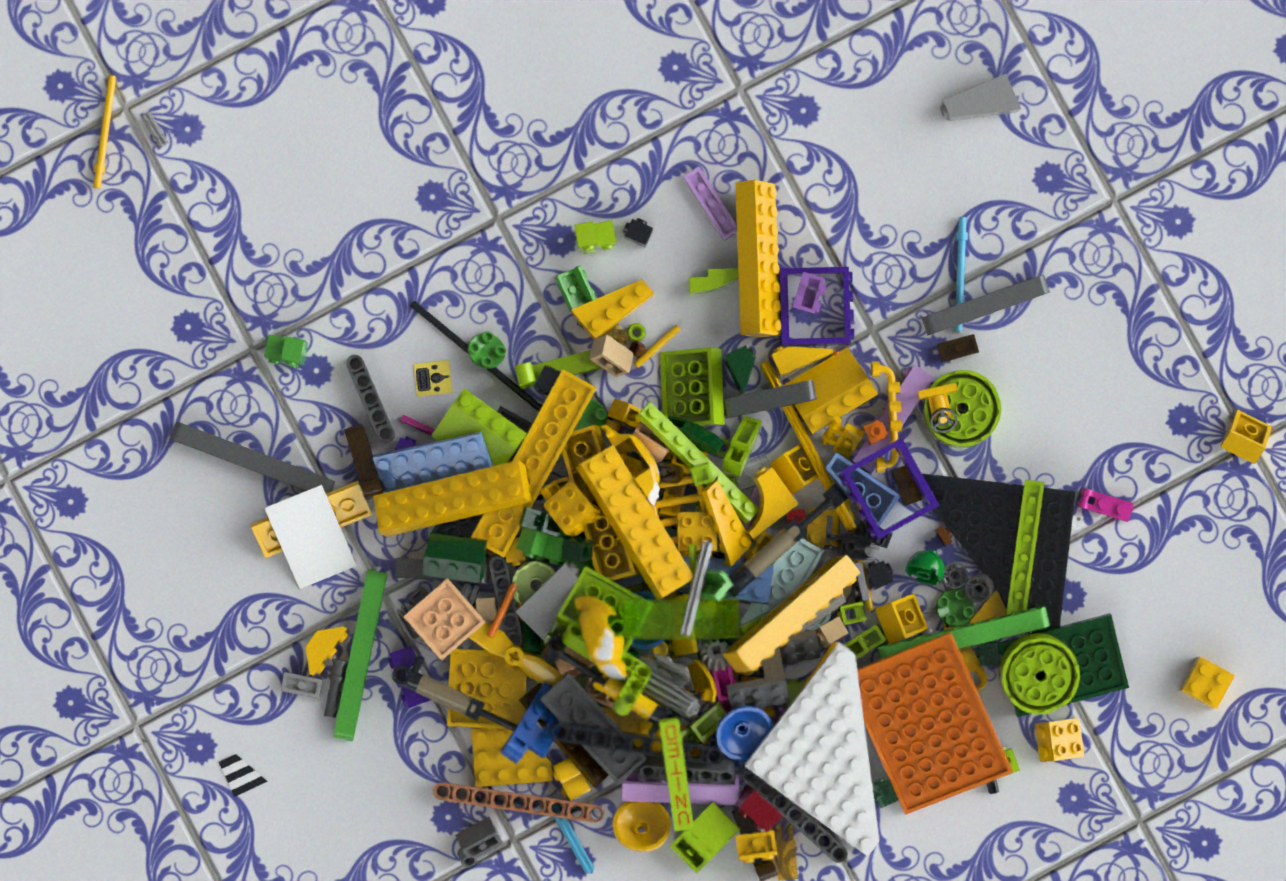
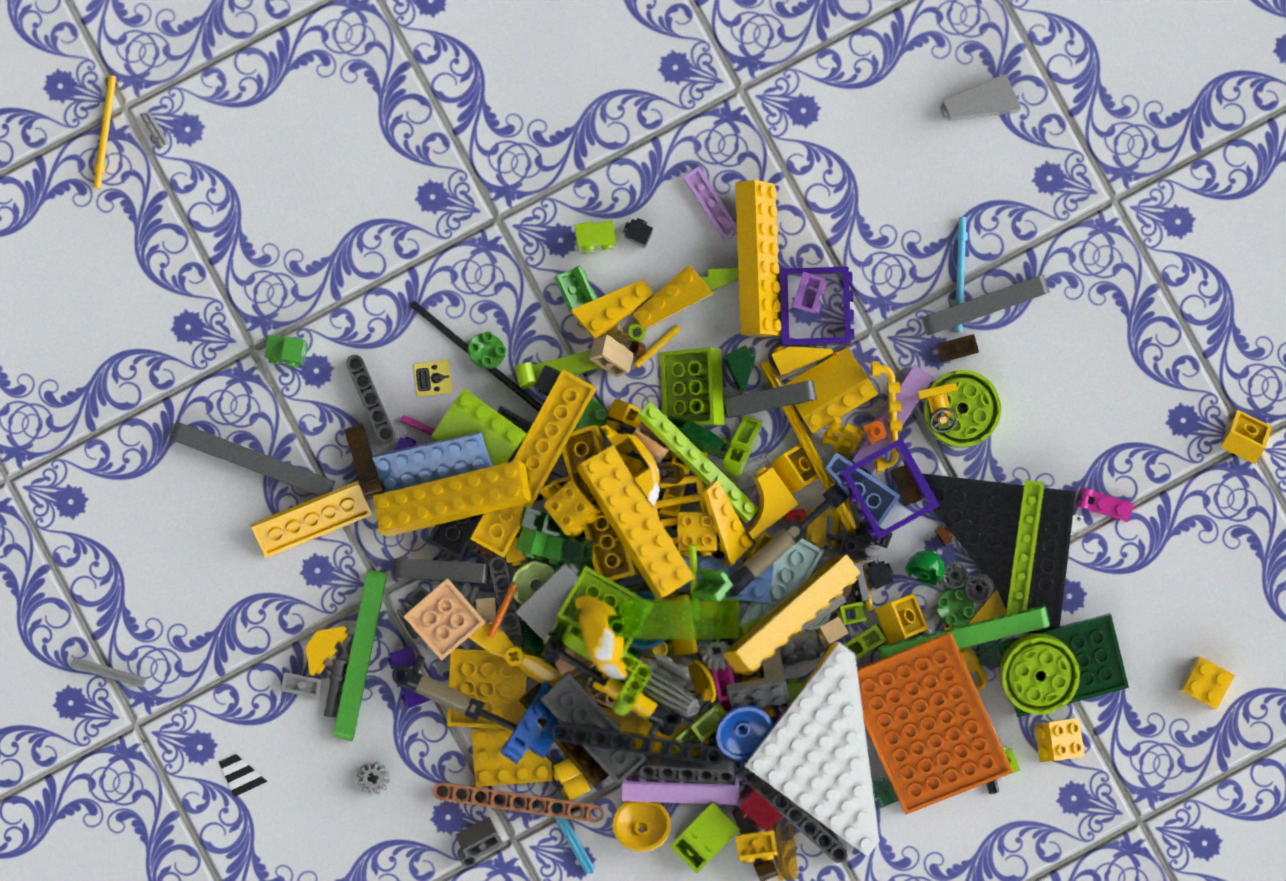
white sticker [264,485,357,589] -> none
dark green slope [422,532,487,583] -> none
lime tile [659,717,694,831] -> none
light grey axle [680,541,713,636] -> none
lime tile [690,462,714,487] -> none
none -> light grey axle [71,657,146,688]
none -> light grey gear [357,762,390,795]
none -> yellow wing [633,264,714,330]

